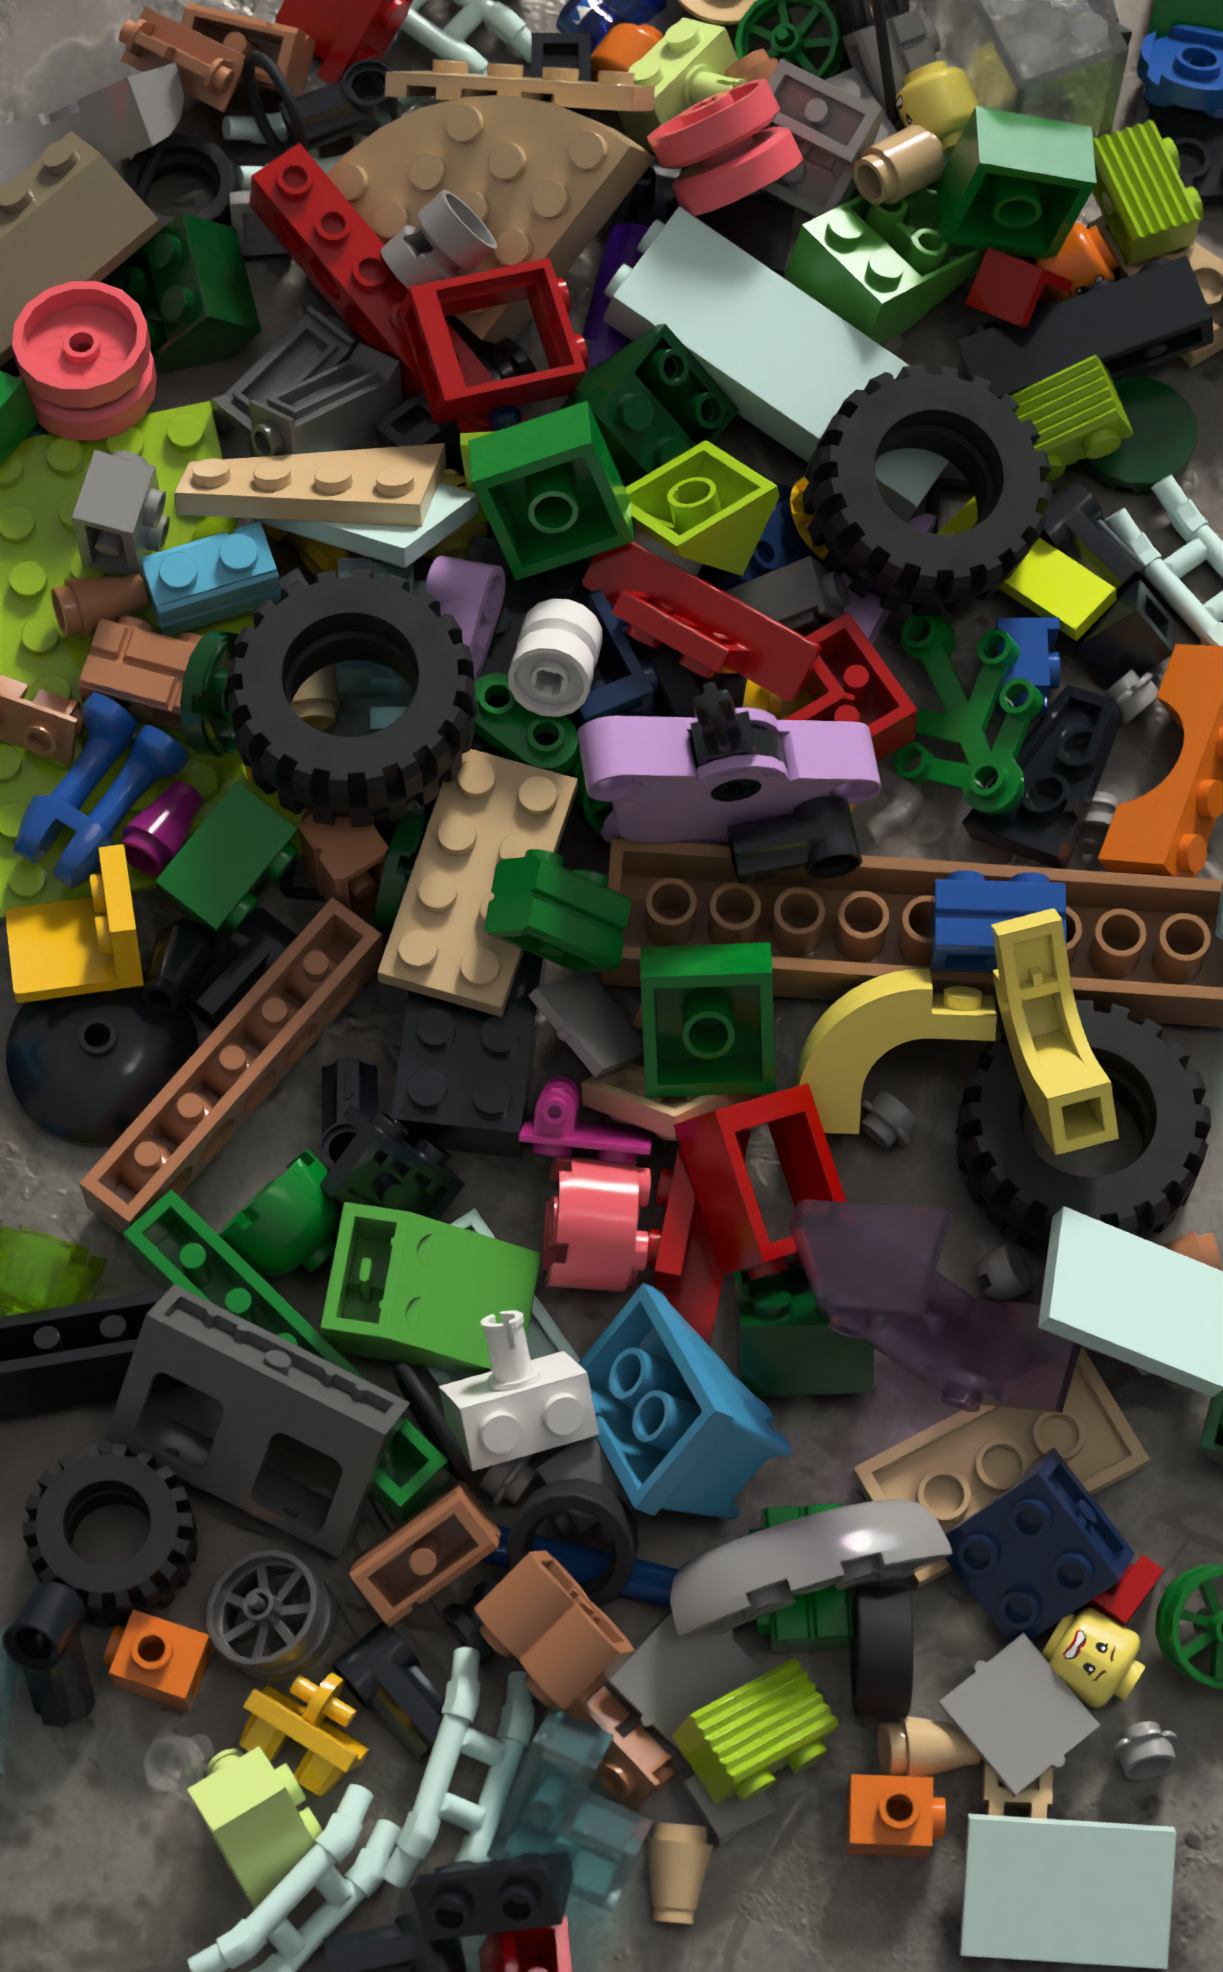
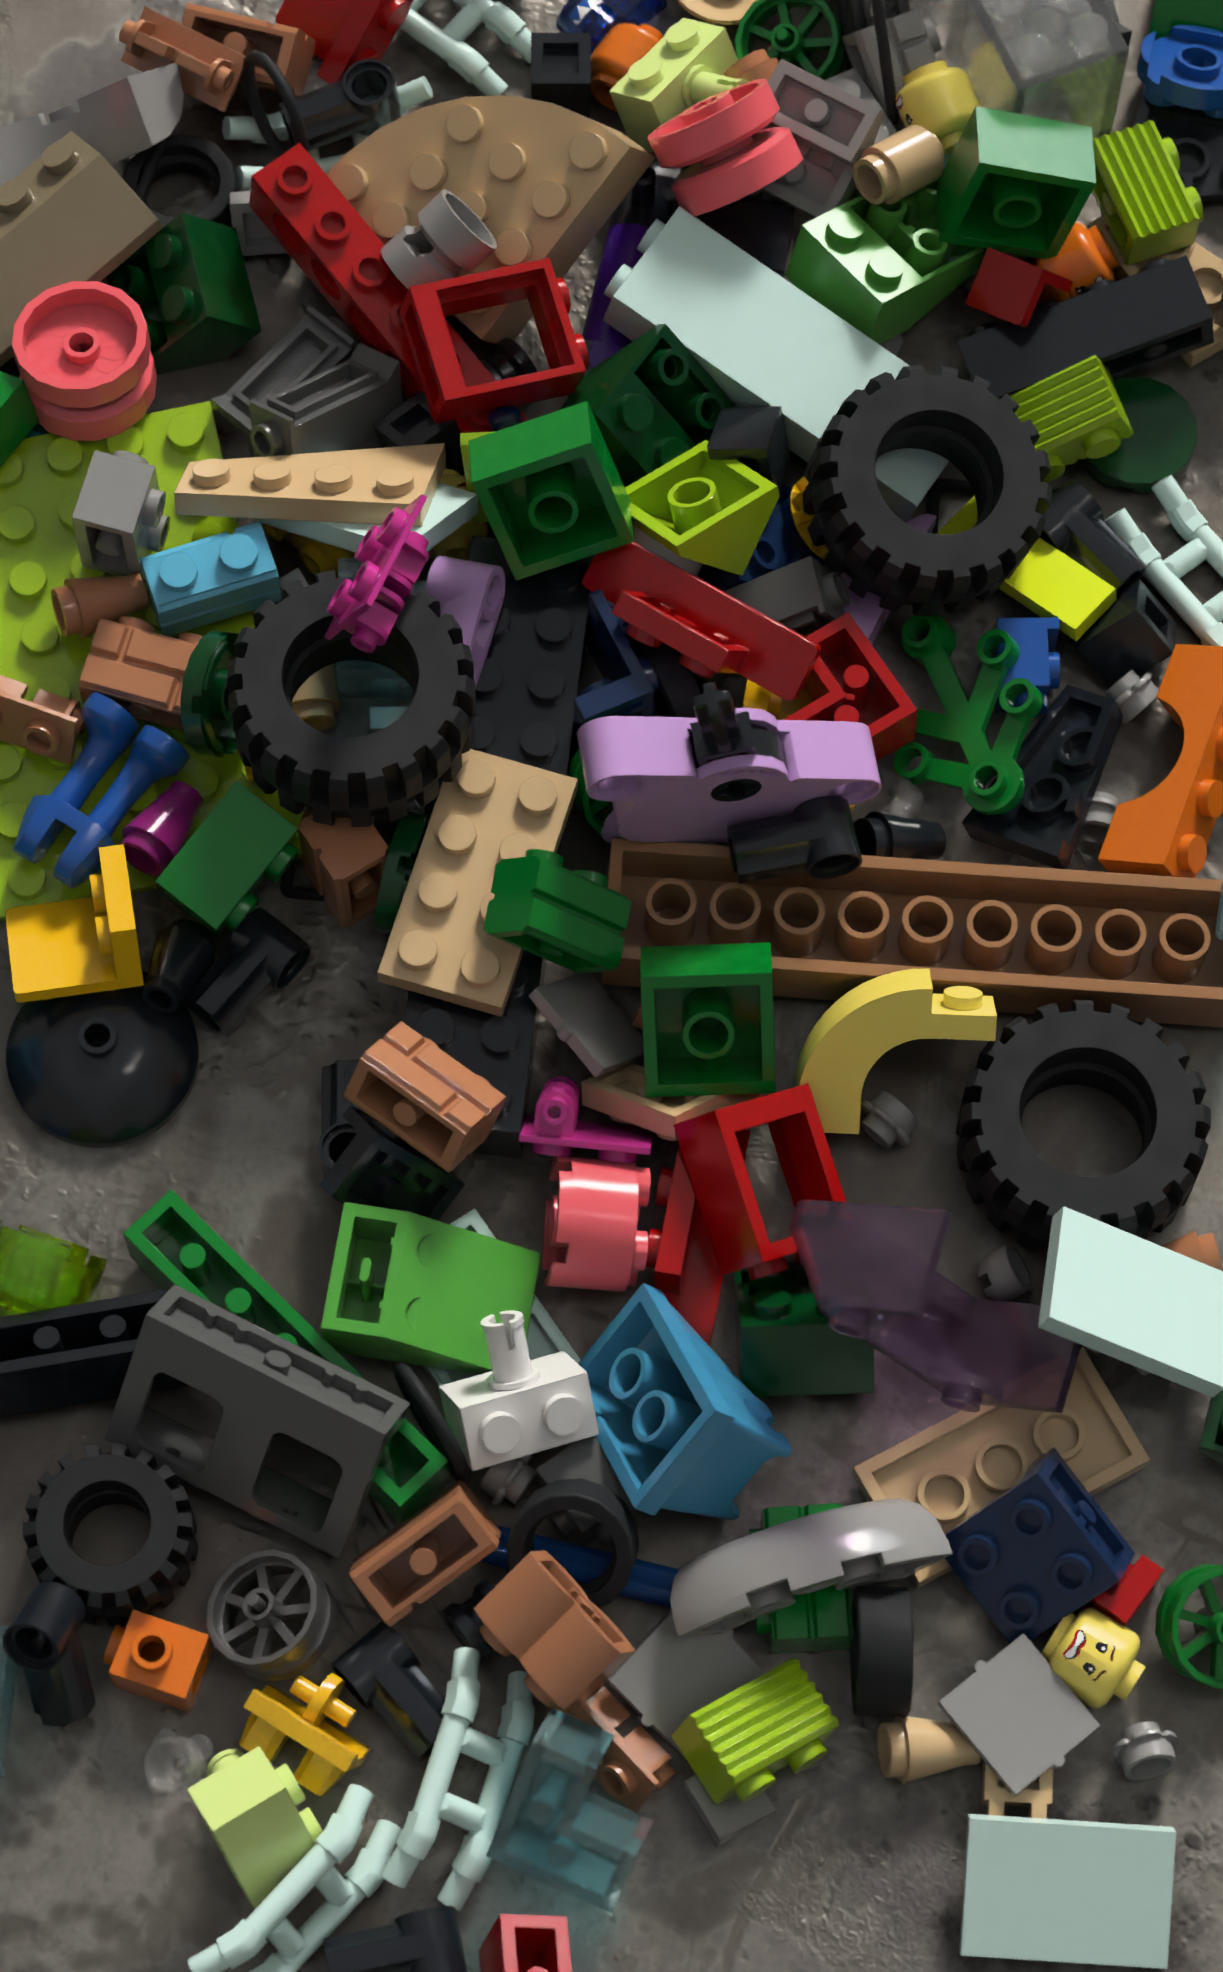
nougat brick [79,897,384,1236] -> none
green cylinder [218,1148,343,1276] -> none
tan wing [385,60,655,111] -> none
black bracket [411,1851,574,1941] -> none
green plate [474,673,578,774] -> none
white wheel [508,598,603,717] -> none
tan cone [645,1822,714,1924] -> none
orange brick [846,1774,946,1858] -> none
blue brick [930,871,1066,972] -> none
light yellow arch [991,908,1119,1155] -> none
none -> dark pink hinge [324,494,429,653]
none -> nougat brick [344,1021,506,1173]
none -> black panel [707,406,790,490]
none -> black cone [854,811,946,860]

